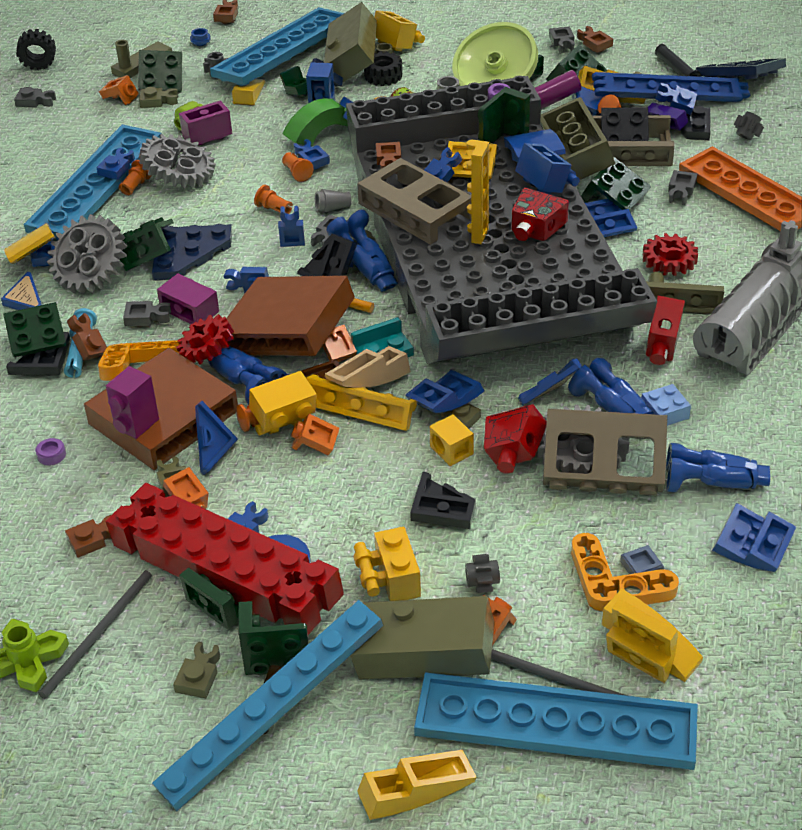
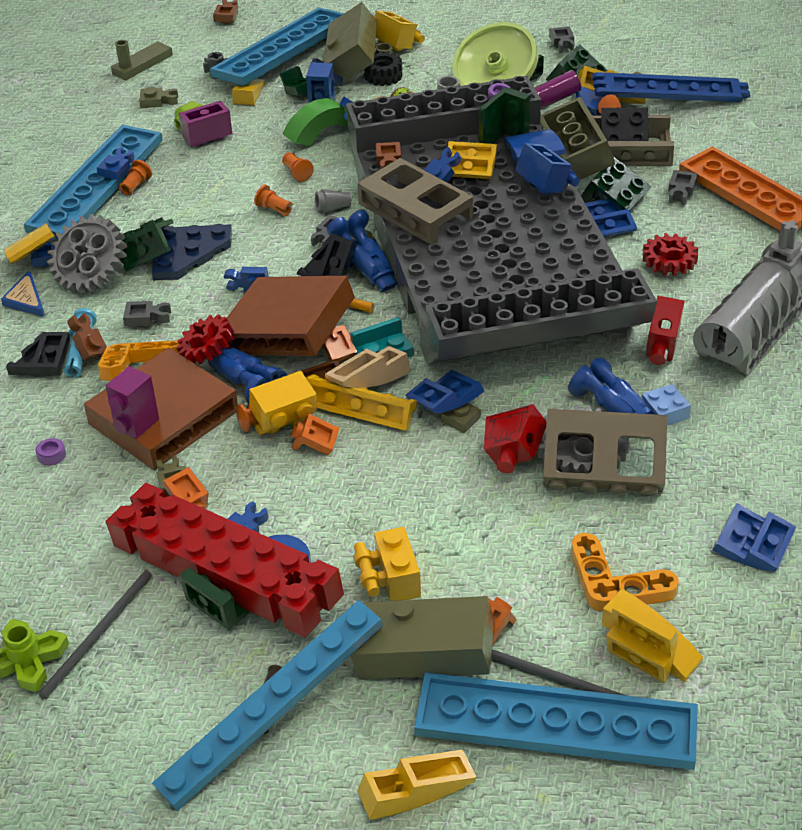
dark green bracket [3,302,66,357] -> none
dark grey plate [14,87,56,108] -> none
black tyre [16,29,56,70] -> none
dark orange plate [65,515,111,558] -> none
orange bracket [99,75,139,105] -> none
dark green bracket [138,50,182,93] -> none
light grey gear [139,134,216,188] -> none
magenta brick [157,274,219,324] -> none
olive plate [173,642,220,699] -> none
blue plate [190,28,211,46] -> none
blue tile [195,401,238,475] -> none
dark green bracket [239,601,309,675] -> none
blue plate [278,206,305,247] -> none
blue plate [294,139,330,170] -> none
black wing [410,472,476,529] -> none
yellow brick [430,414,474,466] -> none
dark grey gear [465,554,500,593] -> none
yellow hinge [467,140,489,244] -> none
red torso [511,187,569,241] -> none
blue tile [518,358,582,406] -> none
dark orange plate [577,26,613,53] -> none
sand blue tile [620,545,664,574] -> none
olive piece [646,272,724,314] -> none
dark purple piece [648,102,688,130] -> none
black pin [655,44,702,77] -> none
blue plate [655,83,697,115] -> none
blue piece [666,443,770,493] -> none
black wing [680,106,710,140] -> none
dark blue plate [696,58,786,79] -> none
dark grey gear [733,111,764,140] -> none

